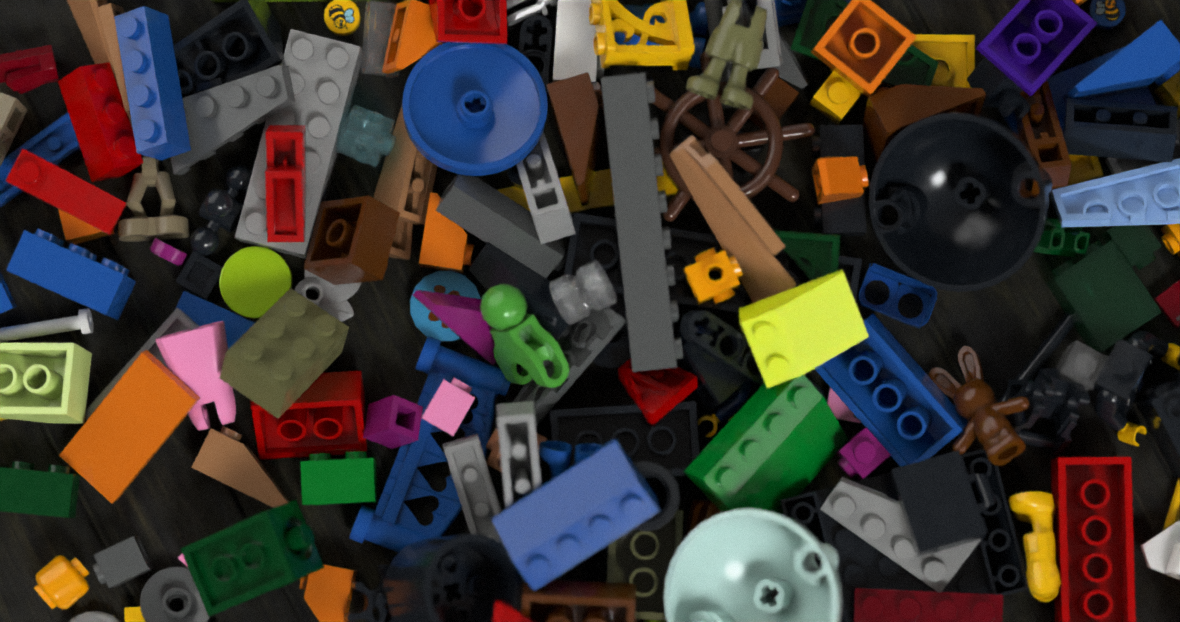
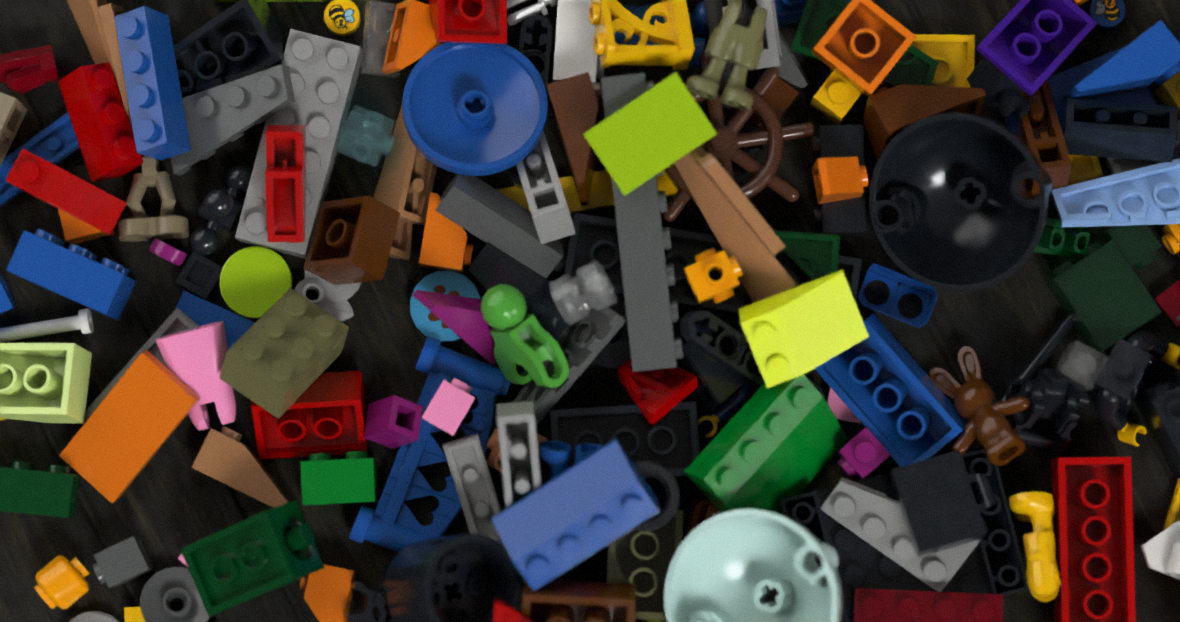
none -> lime tile [583,72,717,196]

